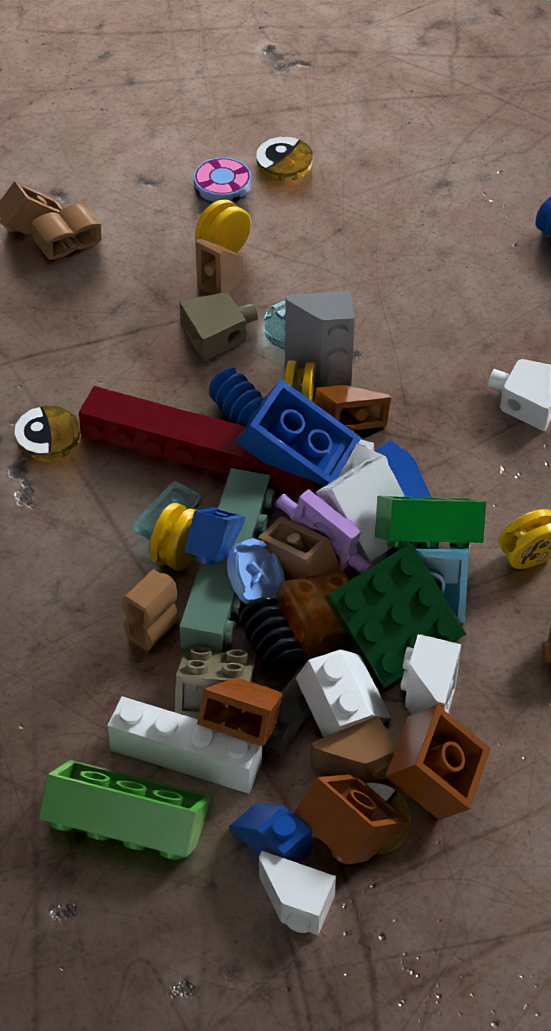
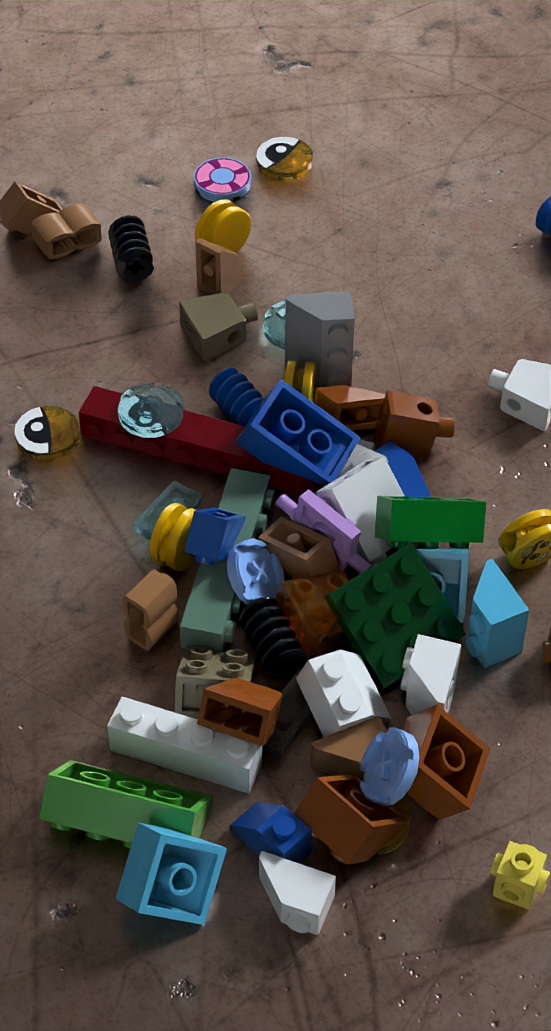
none -> black piece [108,215,154,282]
none -> medium azure slope [116,822,227,925]
none -> clear light blue tile [118,382,184,438]
none -> light blue tile [360,727,420,806]
none -> dark orange torso [373,390,455,455]
none -> medium azure slope [466,559,529,668]
none -> light yellow brick [490,841,550,910]

